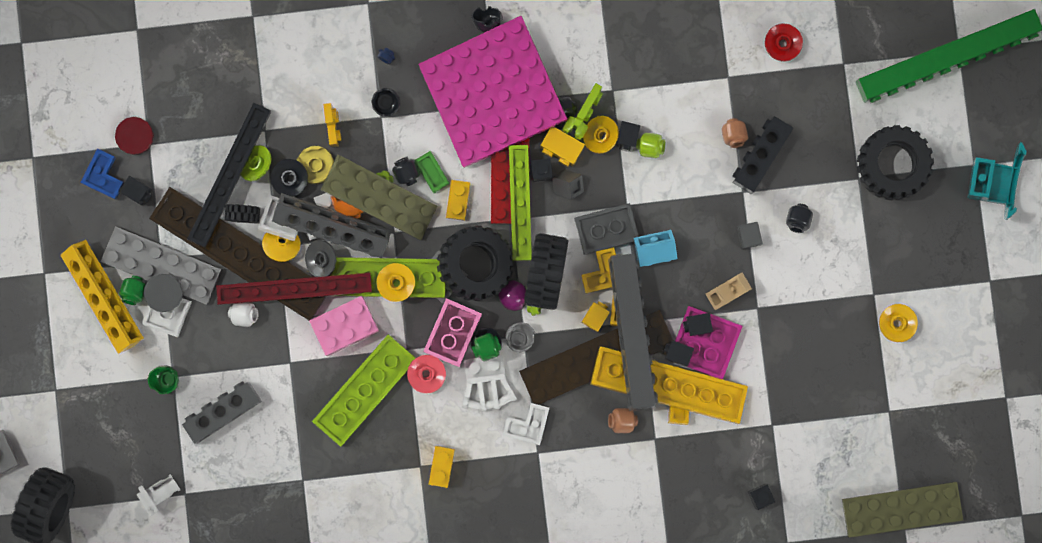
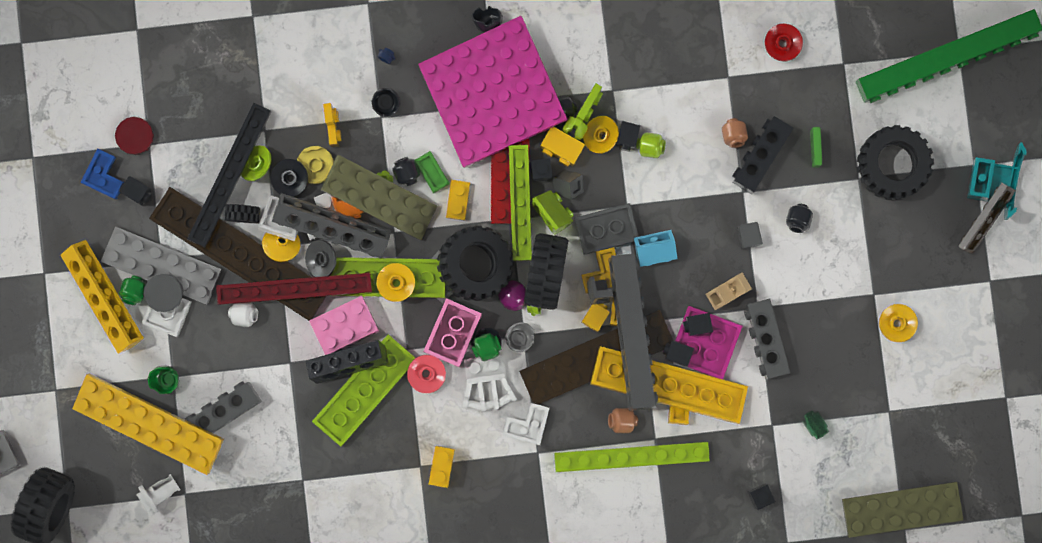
none -> yellow plate [72,373,224,475]
none -> black brick [306,340,389,384]
none -> lime slope [532,190,574,236]
none -> lime plate [554,442,710,472]
none -> dark grey panel [587,277,613,305]
none -> dark grey brick [744,298,790,379]
none -> clear green brick [802,410,829,440]
none -> bright green tile [810,127,822,168]
none -> dark brown plate [958,182,1016,254]

